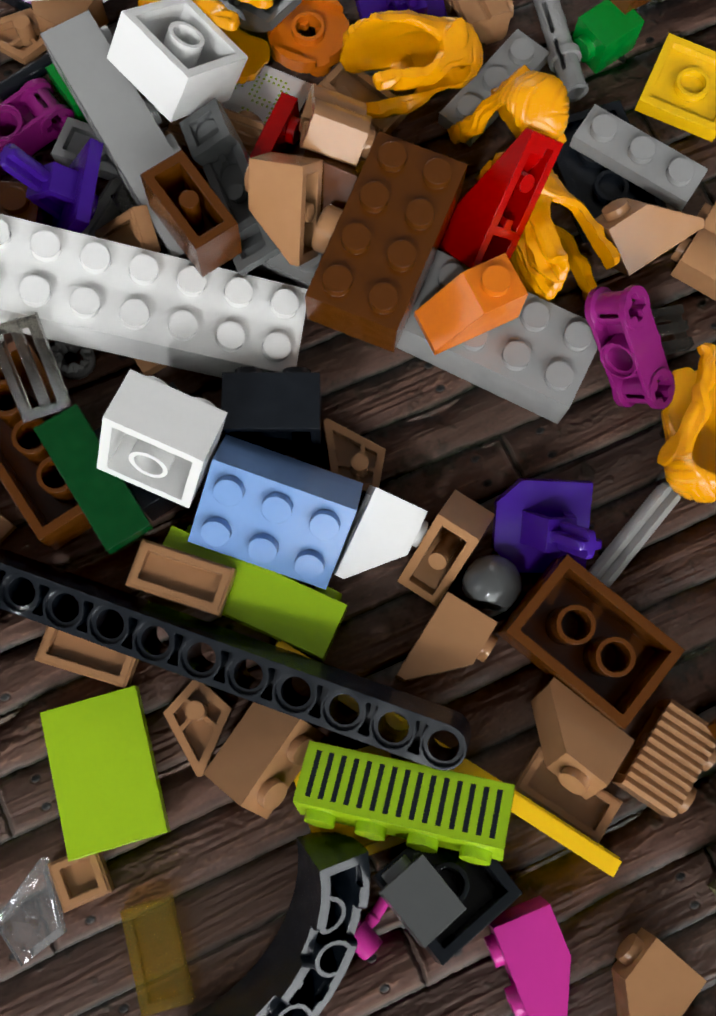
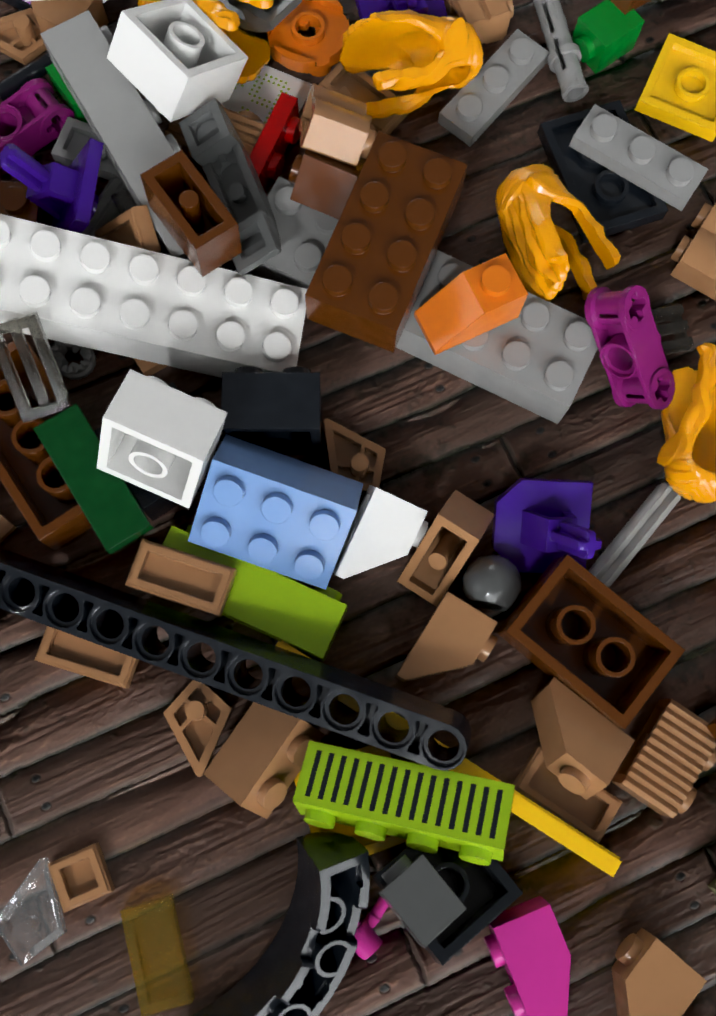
lime tile [40,685,171,862] -> none
medium nougat slope [244,152,323,266] -> none
medium nougat tile [312,204,343,254] -> none
red slope [439,128,564,268] -> none
light orange hair [447,64,570,182] -> none
medium nougat slope [595,198,706,276] -> none

